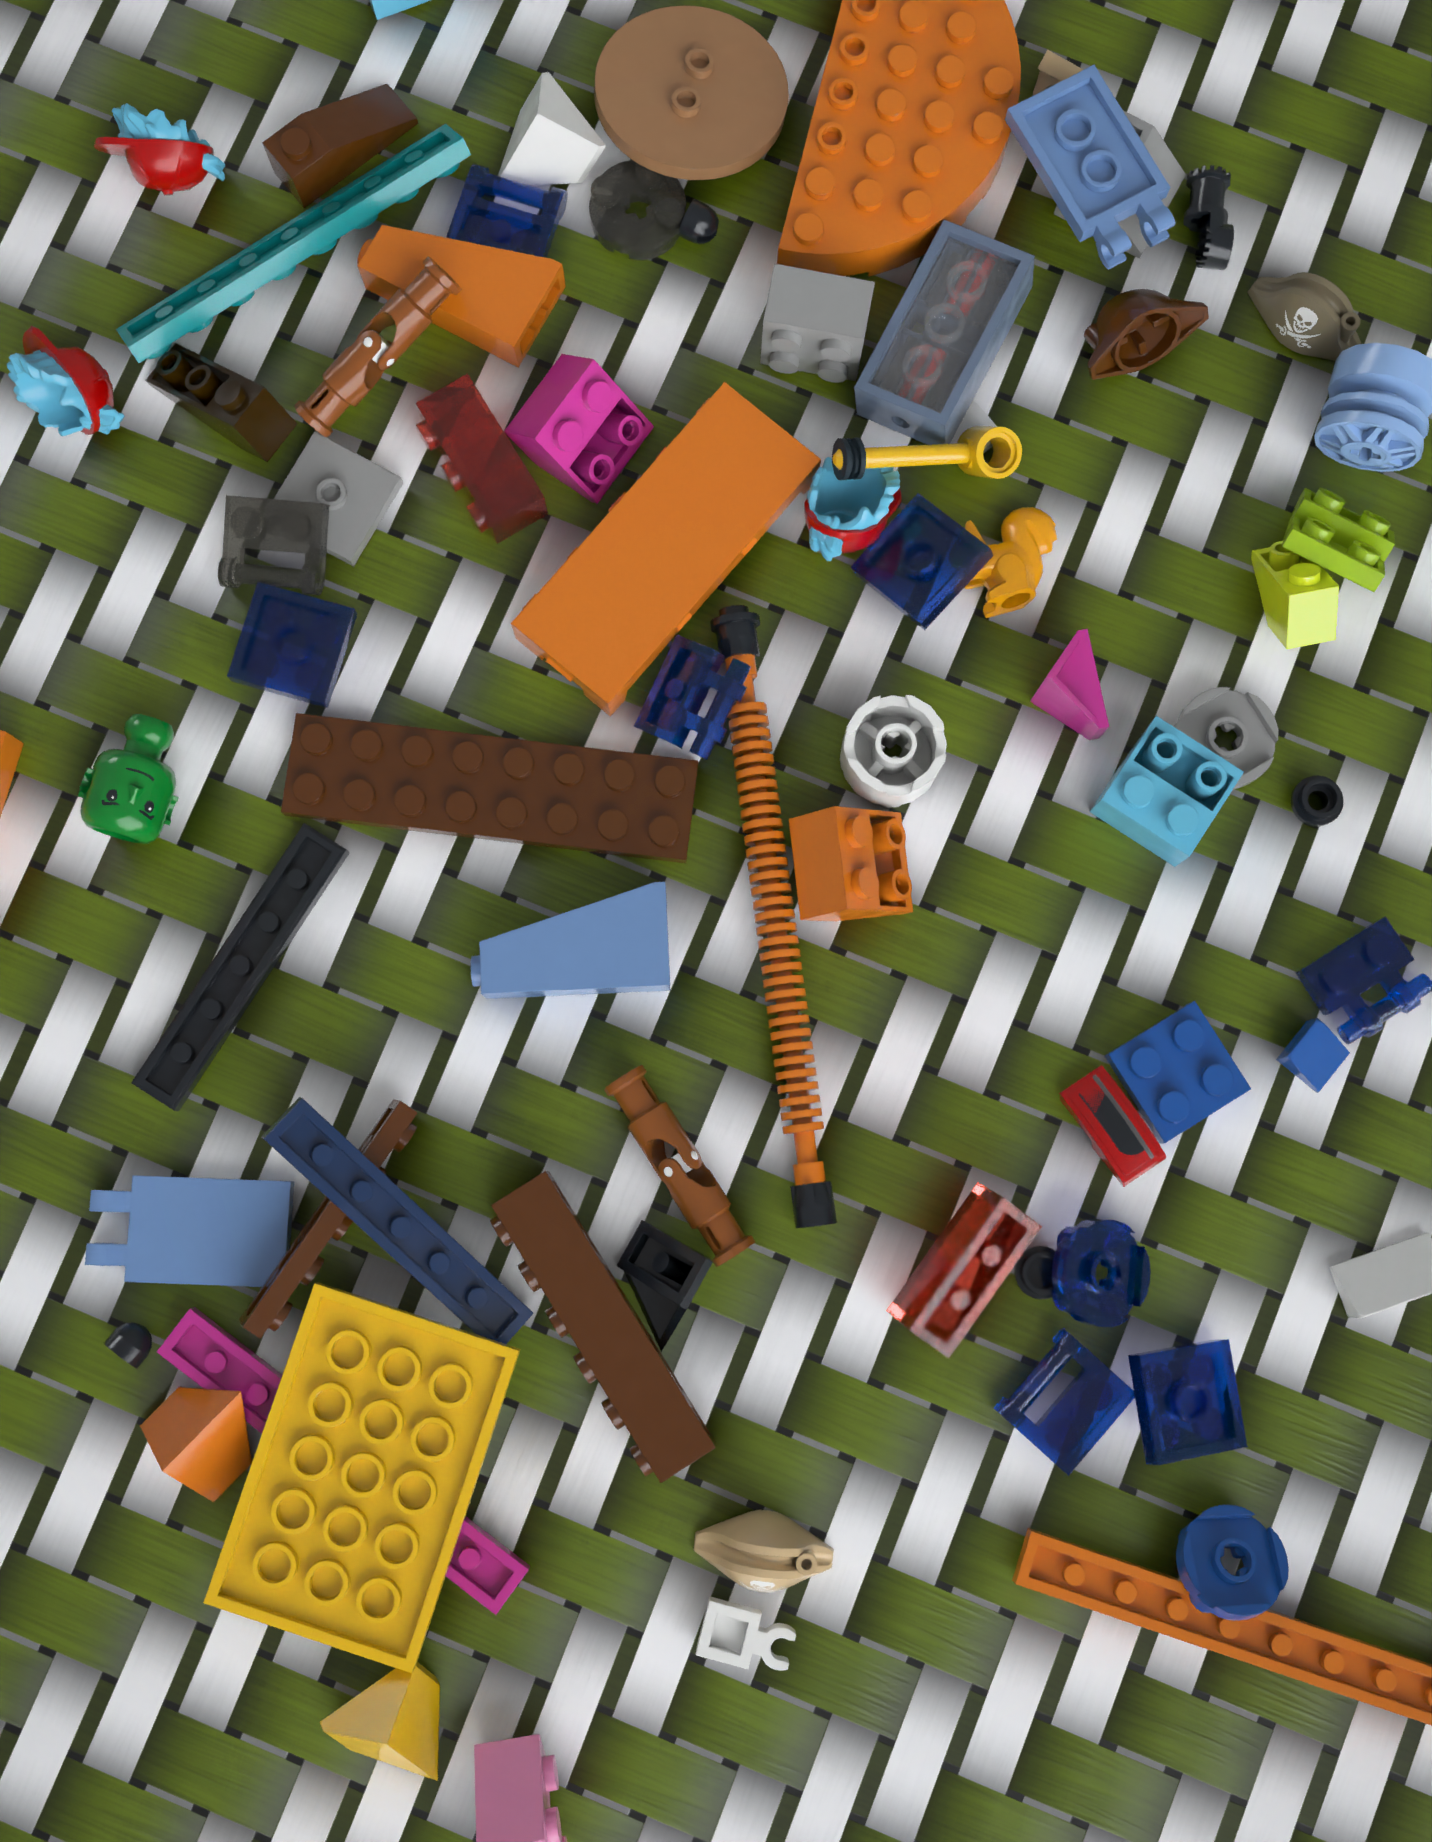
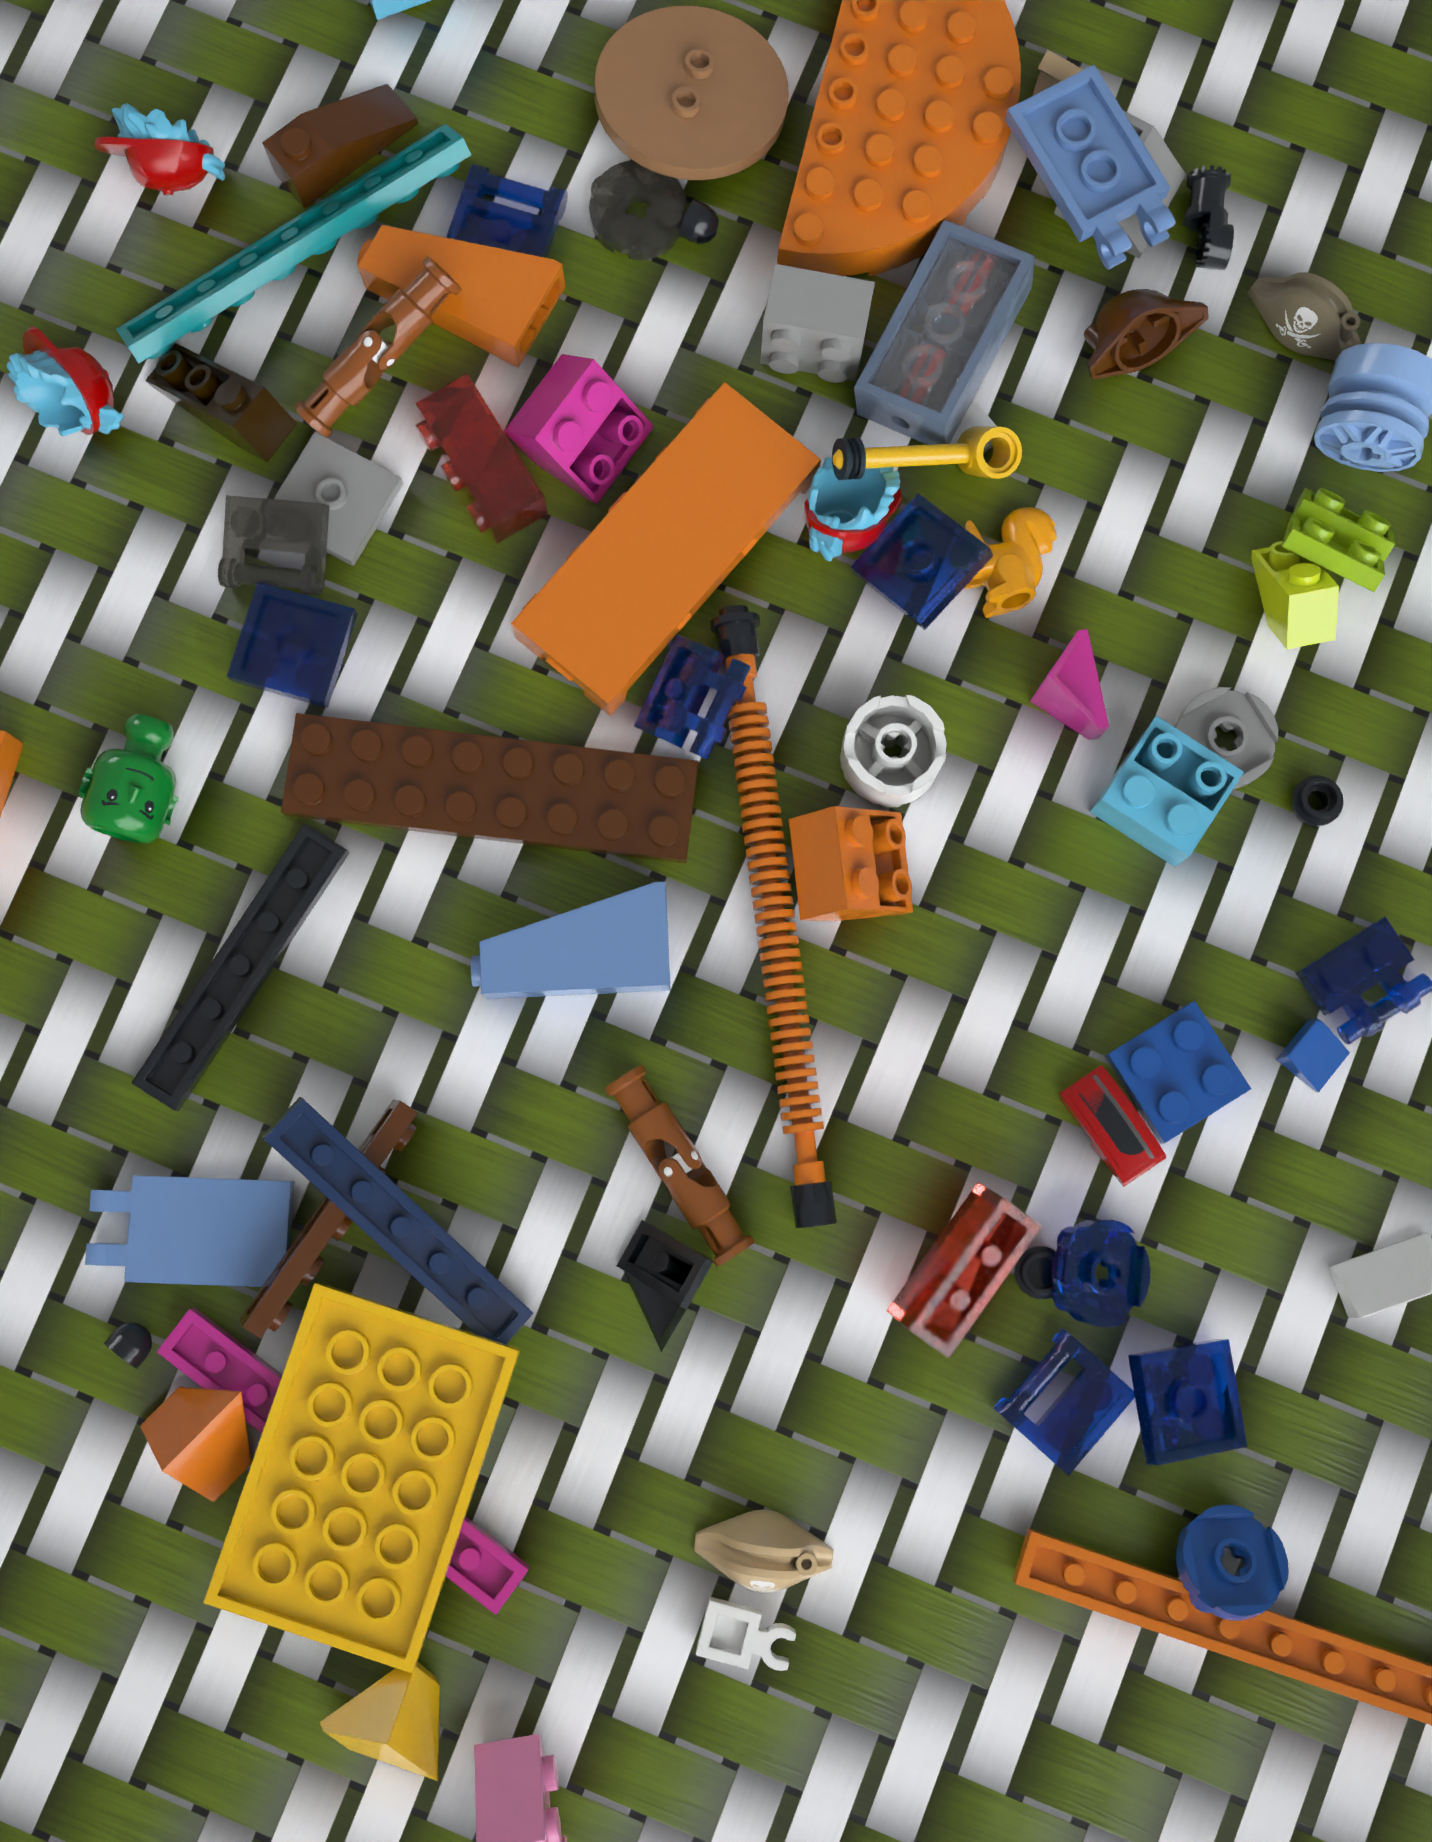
reddish brown brick [490,1171,716,1483] -> none
white slope [494,72,606,187] -> none

